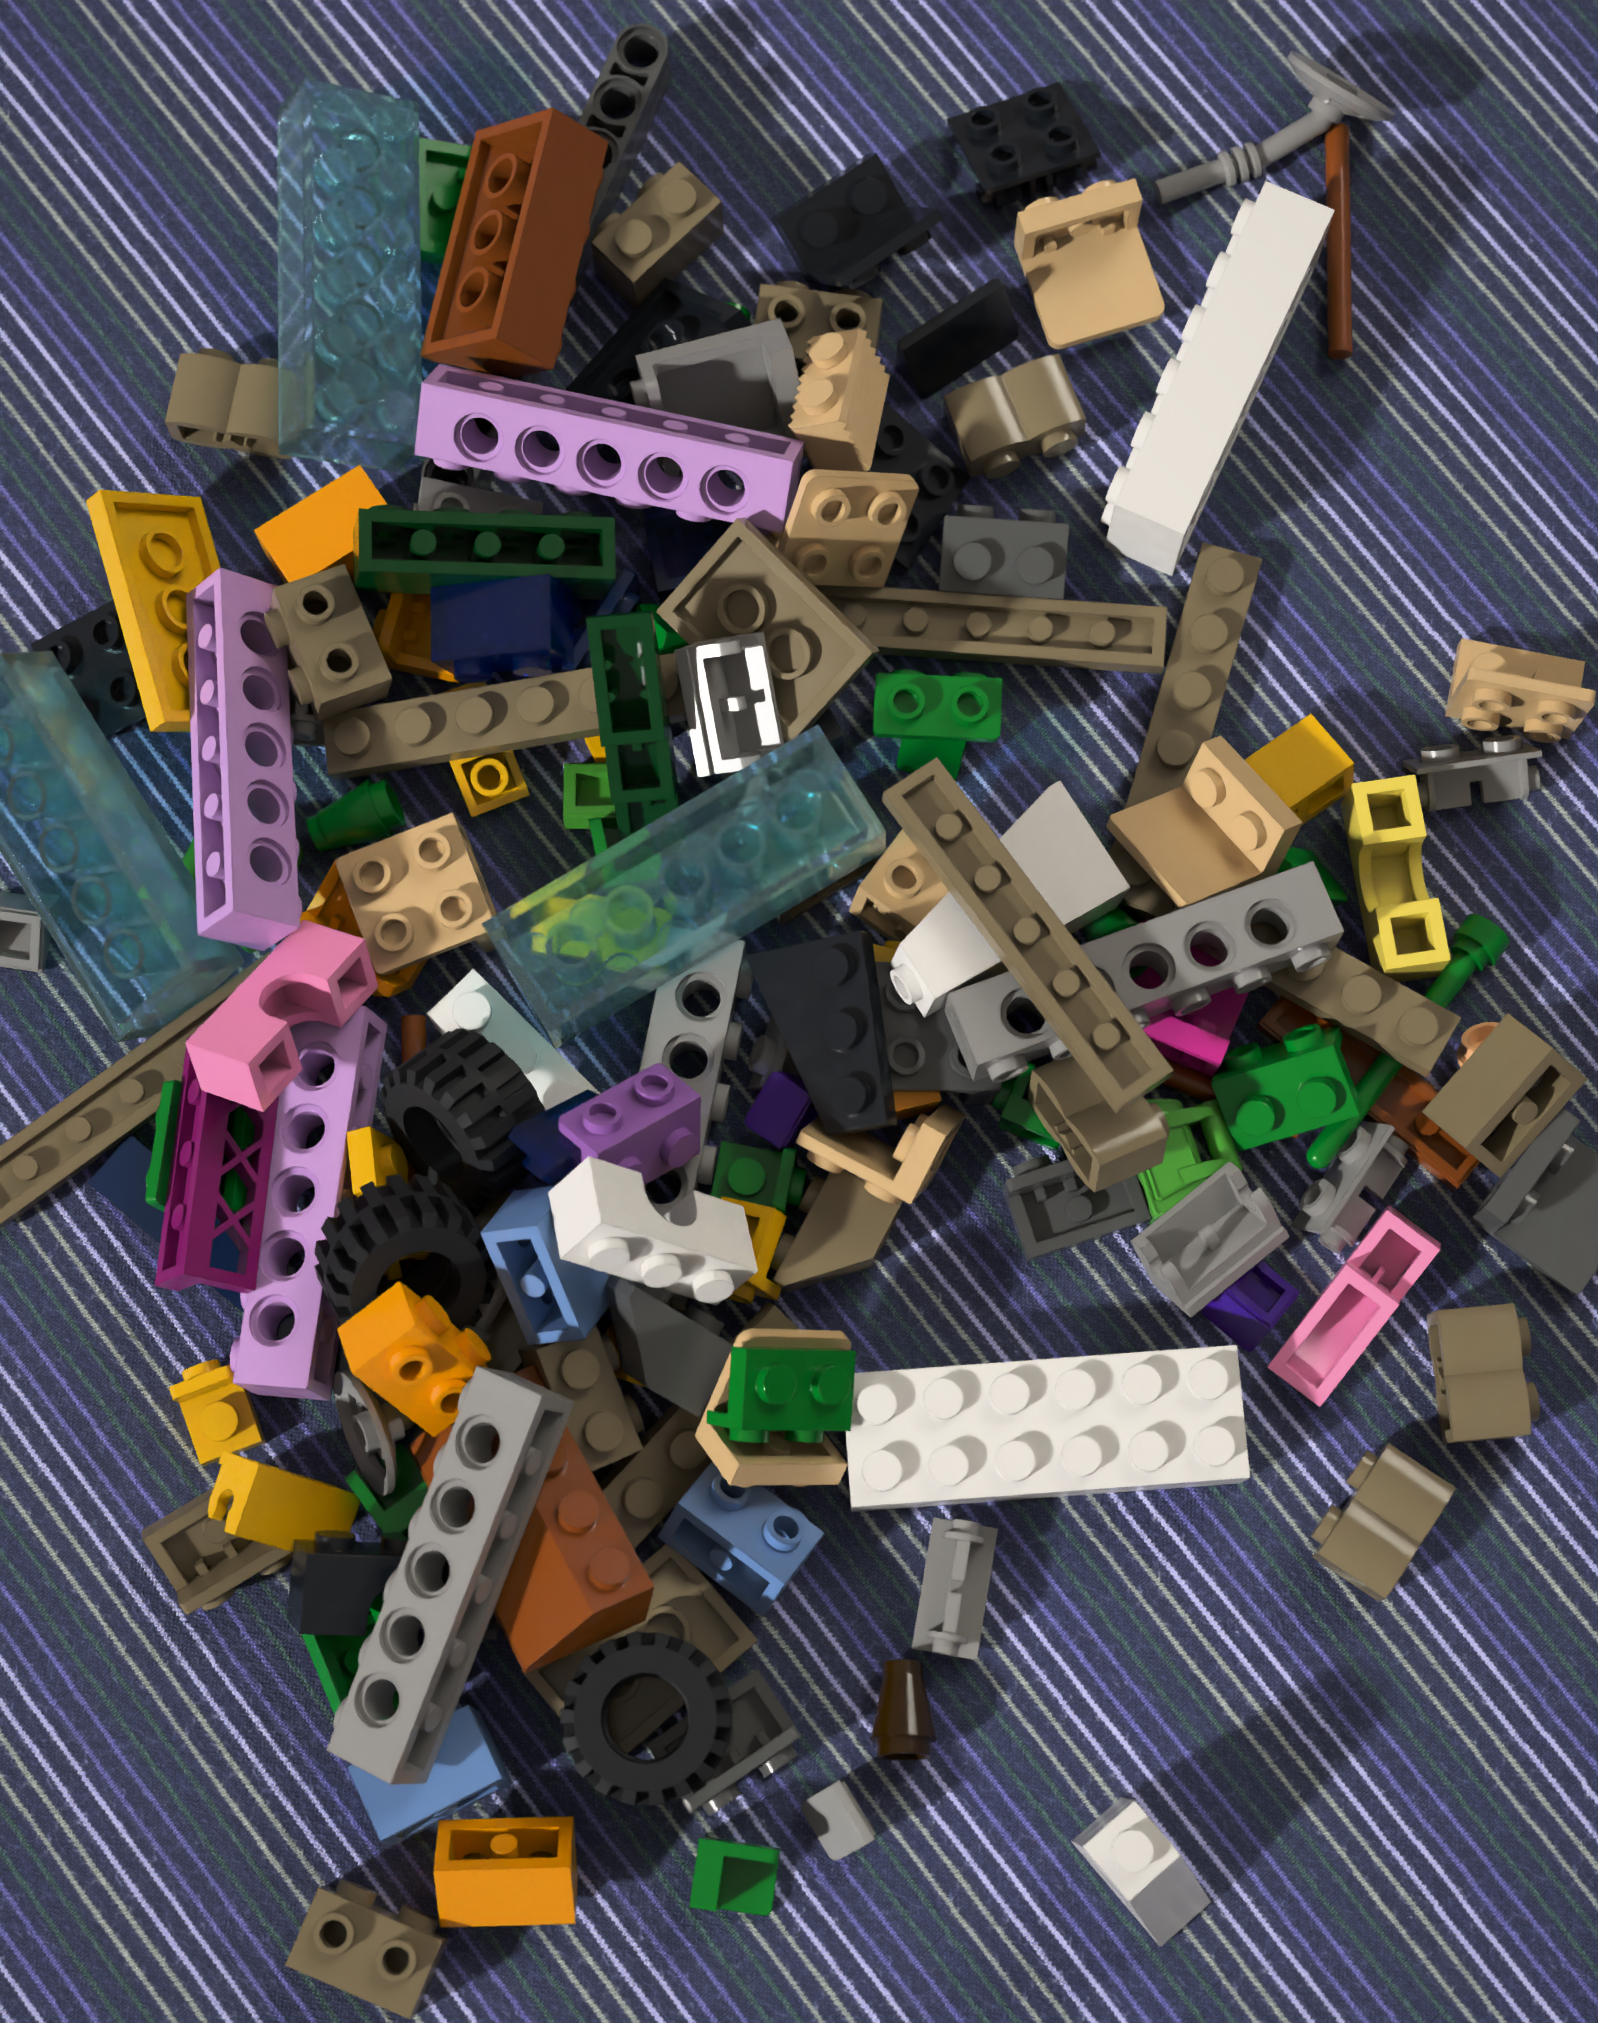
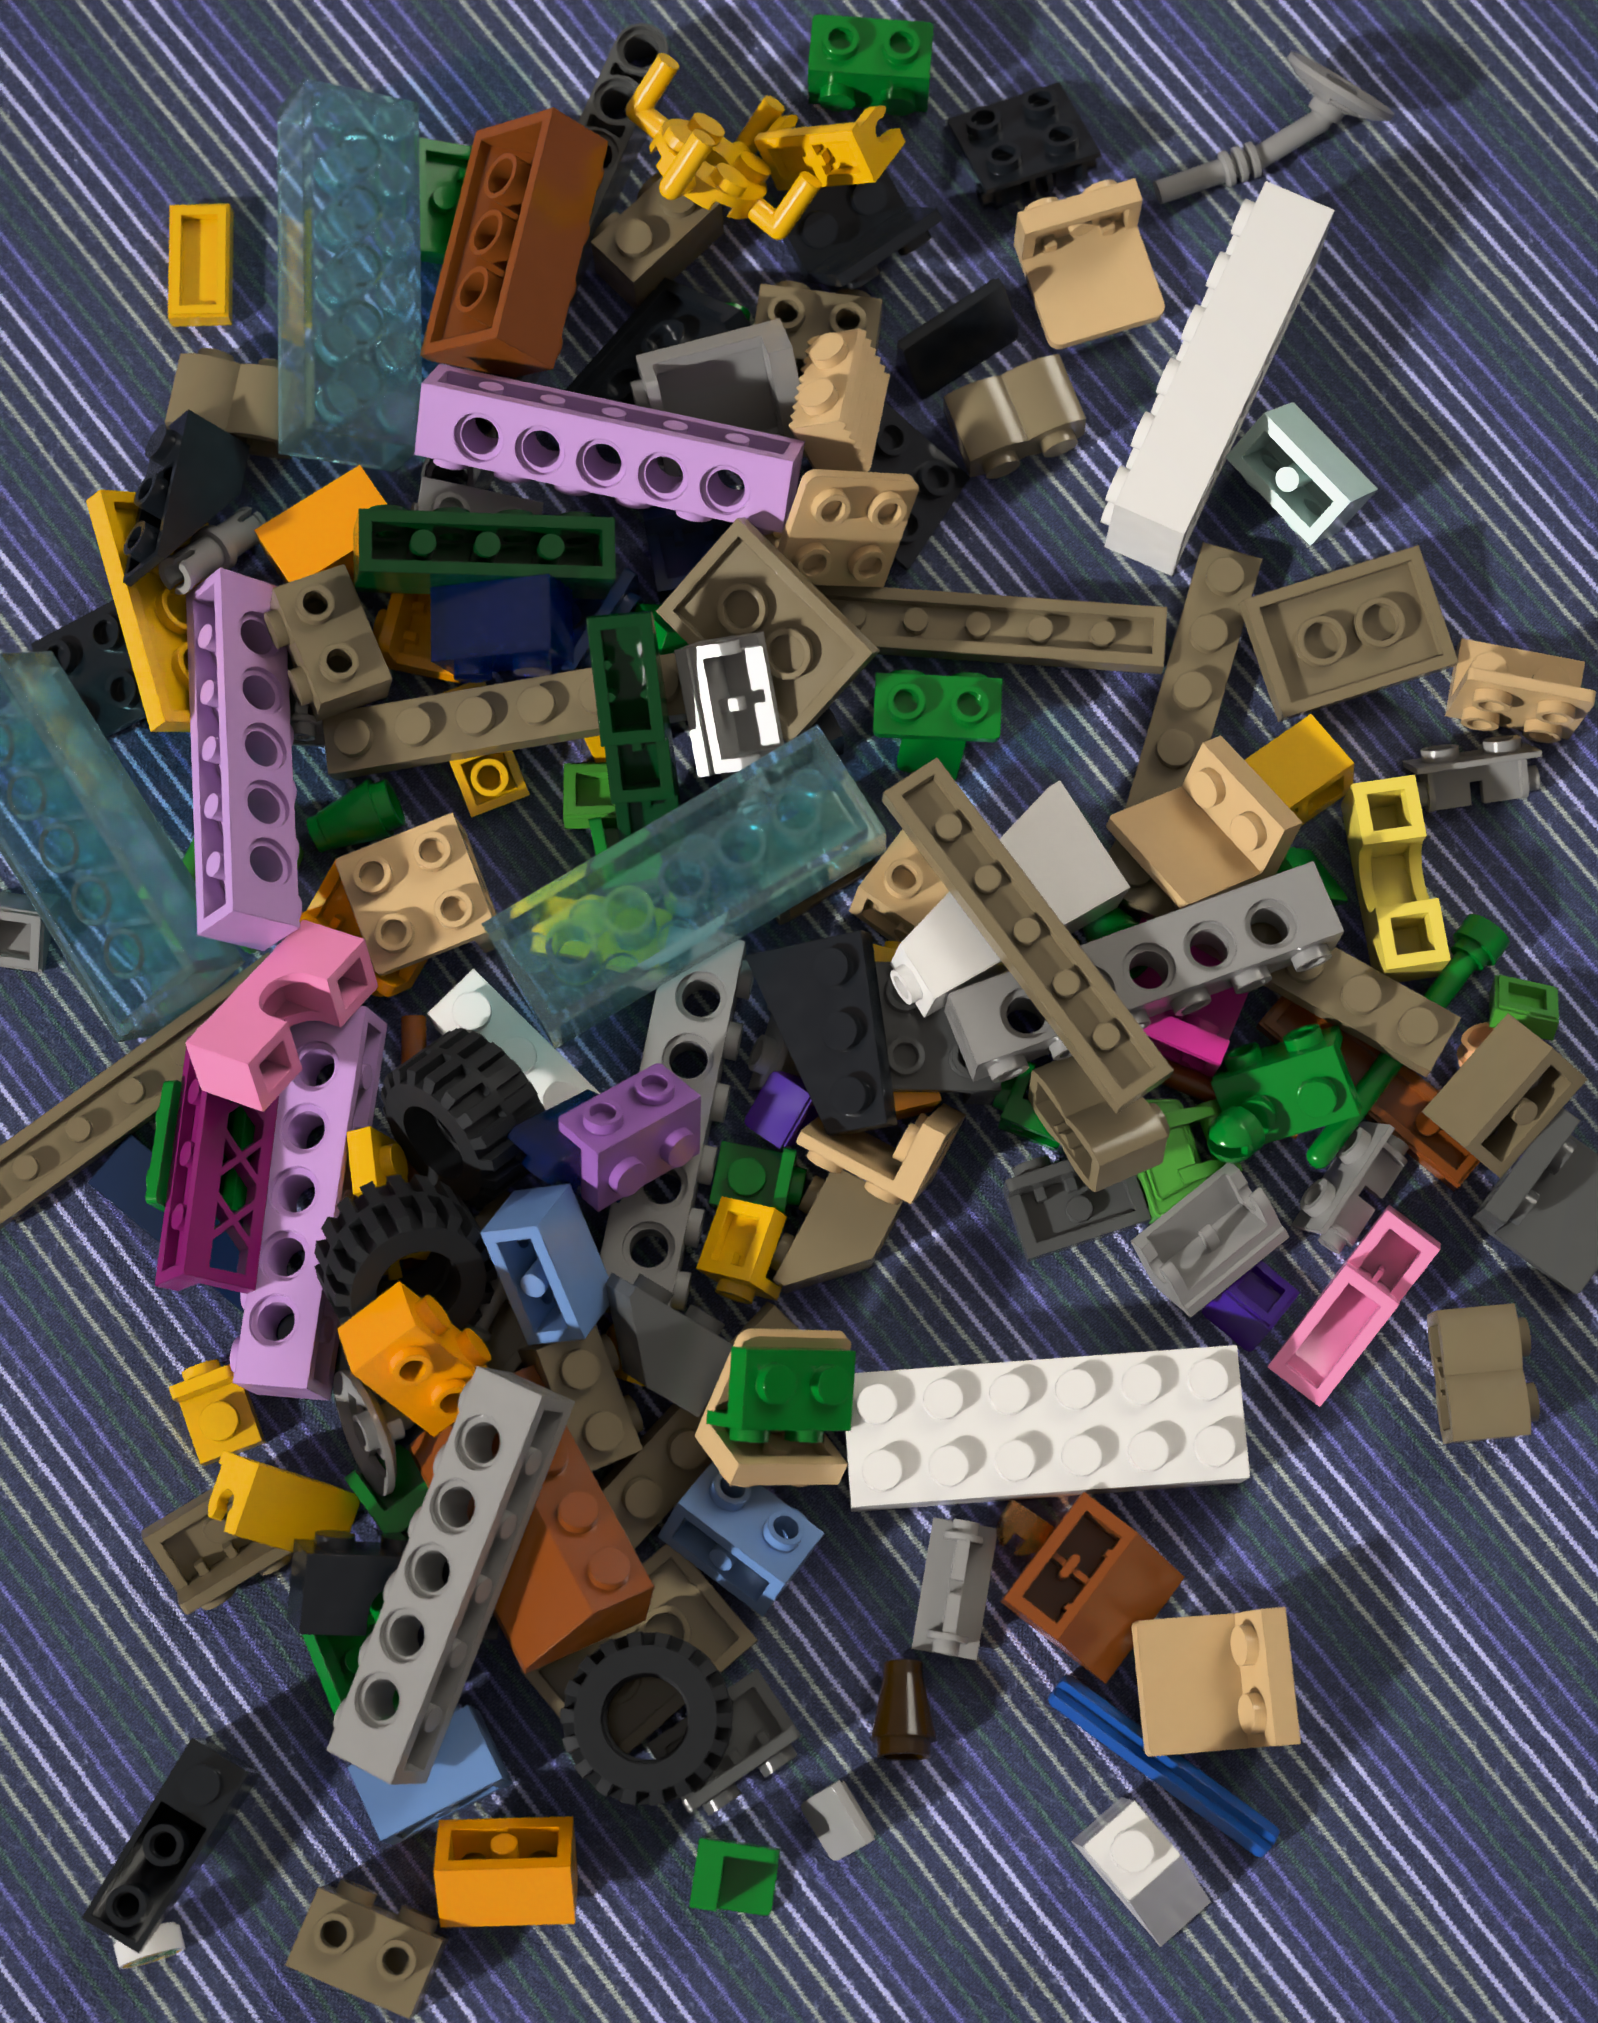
white arch [548,1156,758,1306] -> none
dark grey bracket [939,504,1069,600] -> none
dark tan brick [1310,1443,1456,1602] -> none
dark orange bar [1325,123,1353,359] -> none
none -> black slope [82,1738,262,1954]
none -> white tile [113,1922,186,1969]
none -> black slope [122,409,250,587]
none -> light grey pin [158,507,266,595]
none -> yellow tile [168,204,234,327]
none -> yellow plate [626,53,822,240]
none -> yellow hinge [754,105,906,191]
none -> green bracket [808,14,934,116]
none -> clear orange hinge [996,1499,1055,1556]
none -> dark orange slope [1000,1492,1185,1684]
none -> blue axle [1048,1675,1280,1857]
none -> tan bracket [1132,1607,1301,1757]
none -> green hinge [1207,1106,1265,1164]
none -> light aqua brick [1225,402,1378,546]
none -> dark tan plate [1238,545,1459,722]
none -> bright green tile [1489,975,1559,1041]

